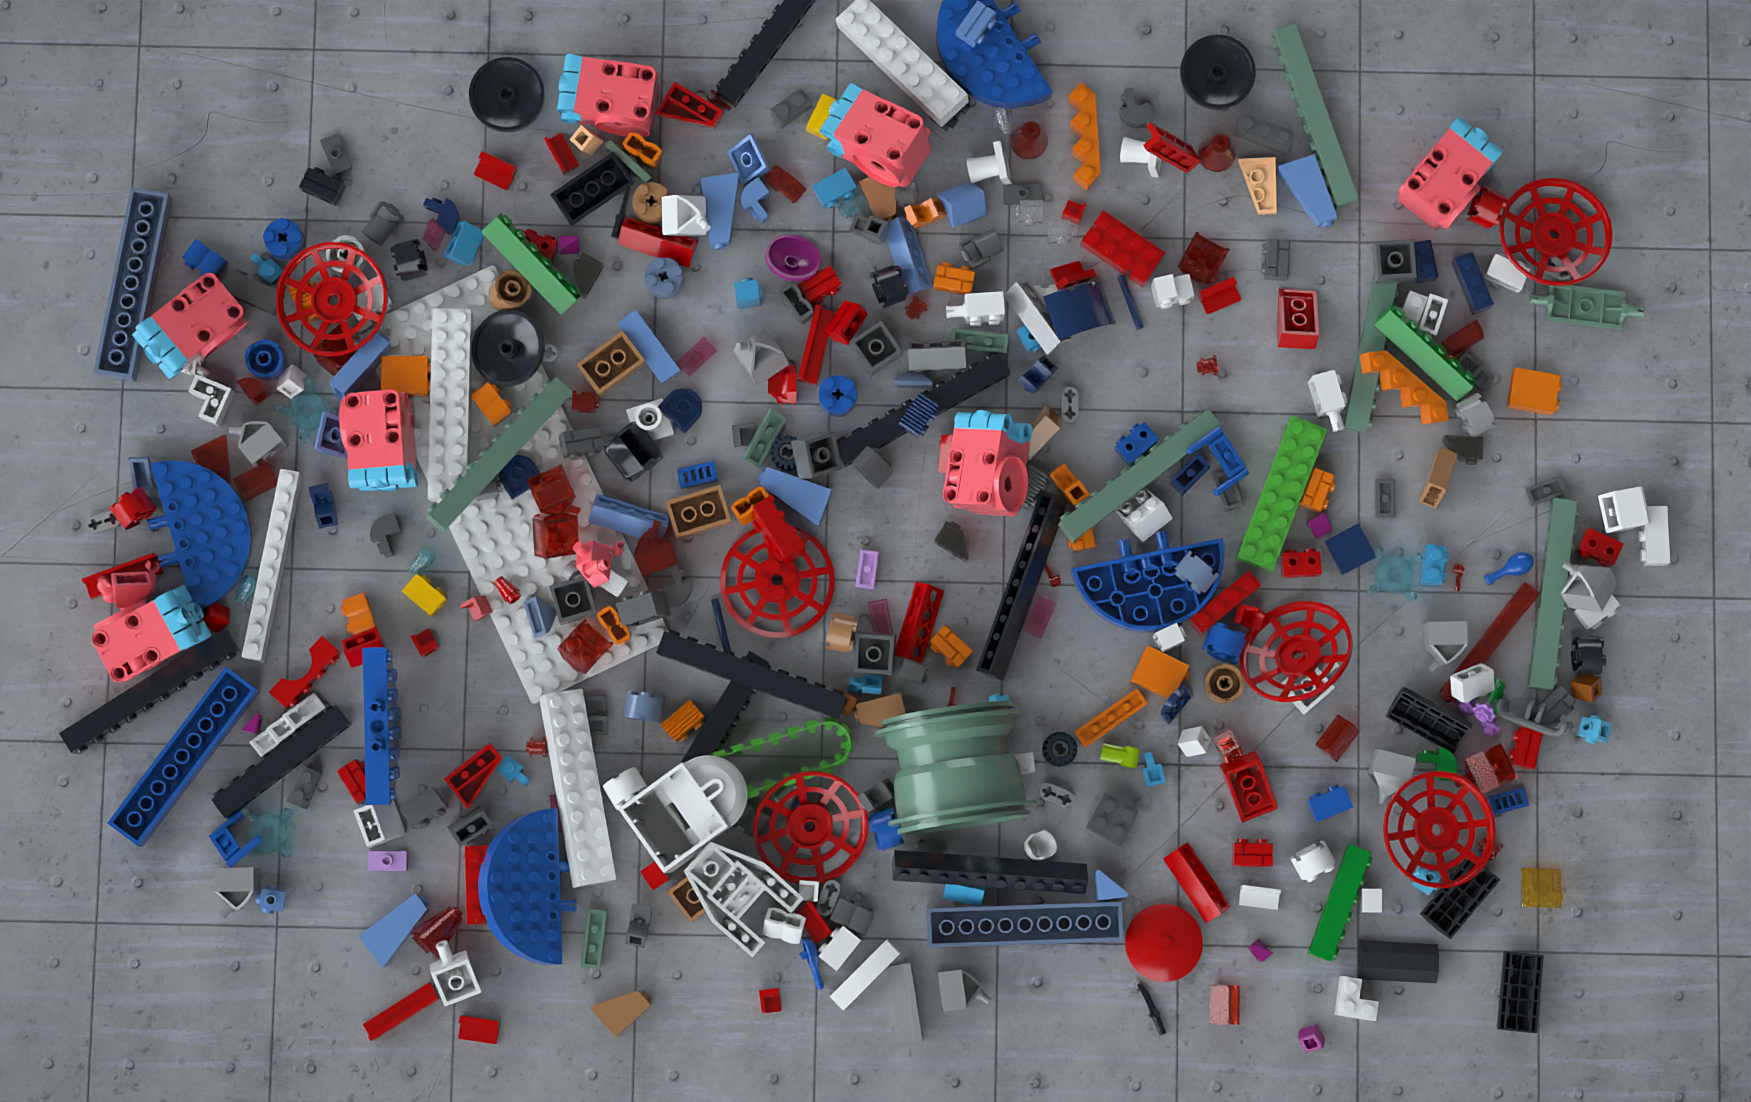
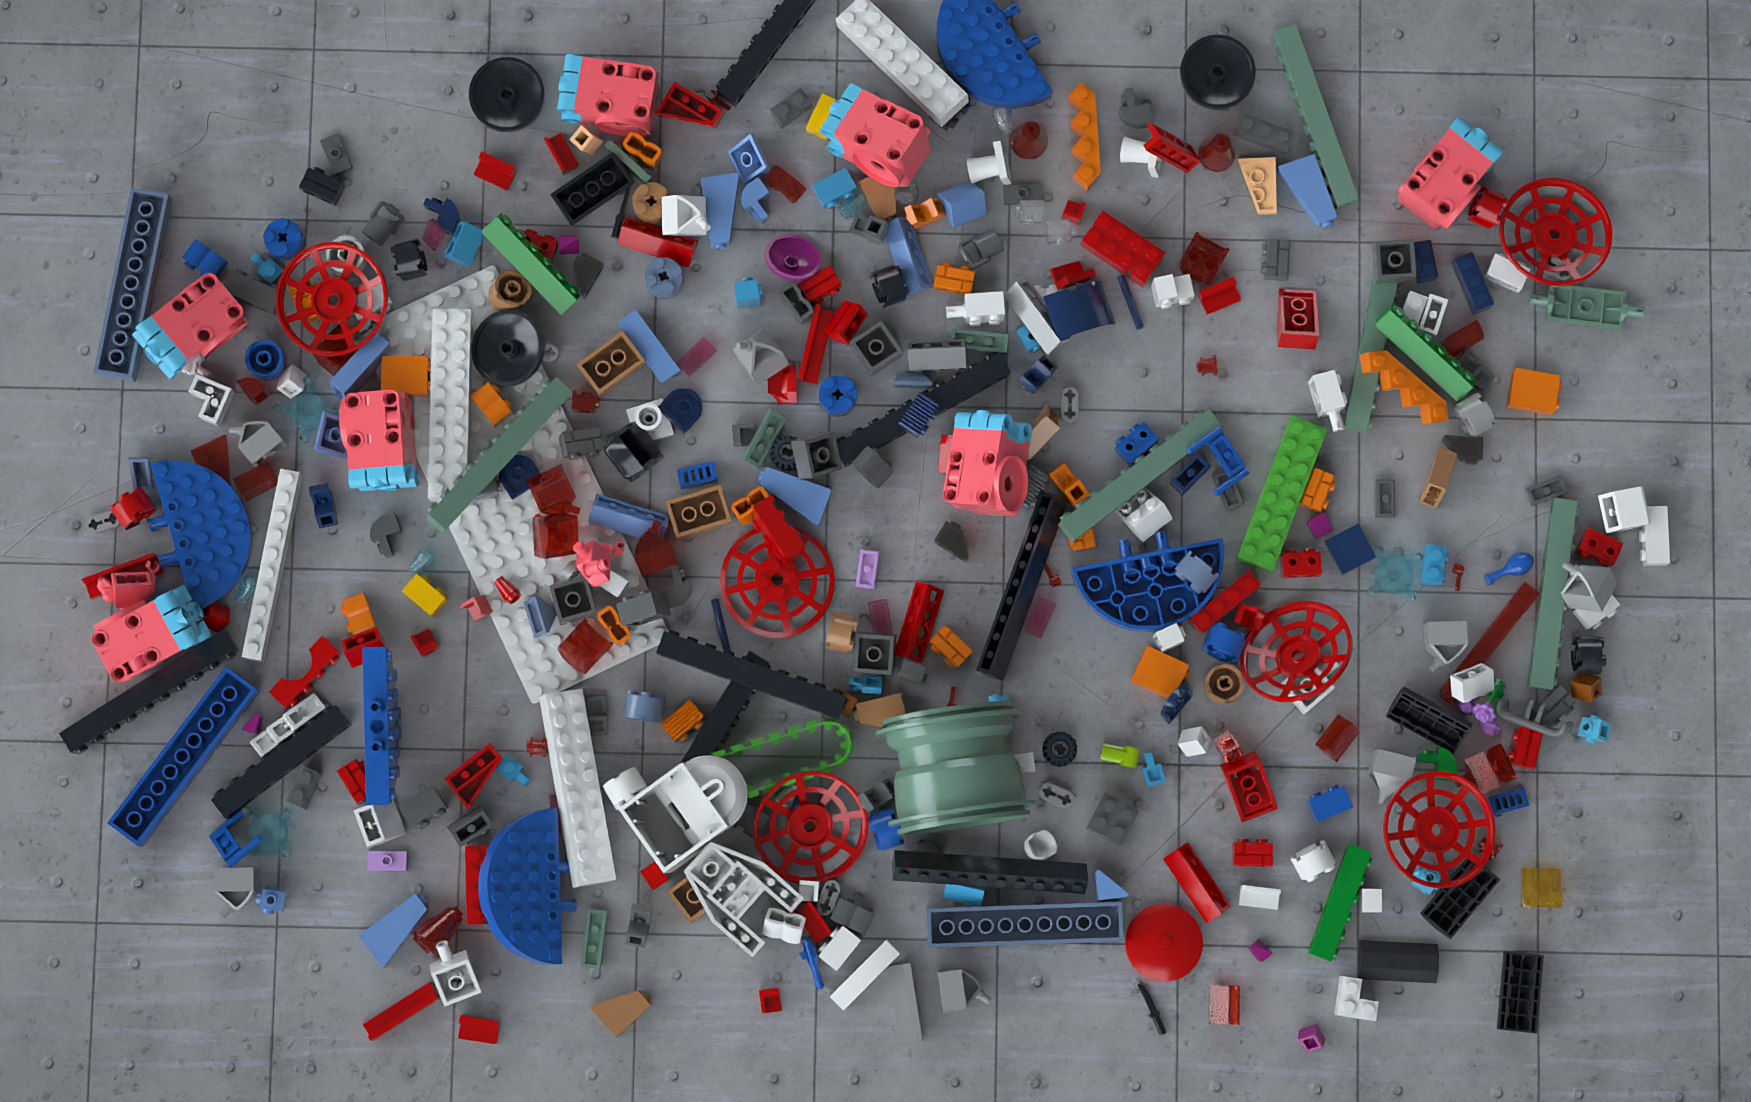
clear red brick [904,295,928,320] -> none
medium blue brick [956,1,997,47] -> none
orange plate [1074,688,1148,748] -> none

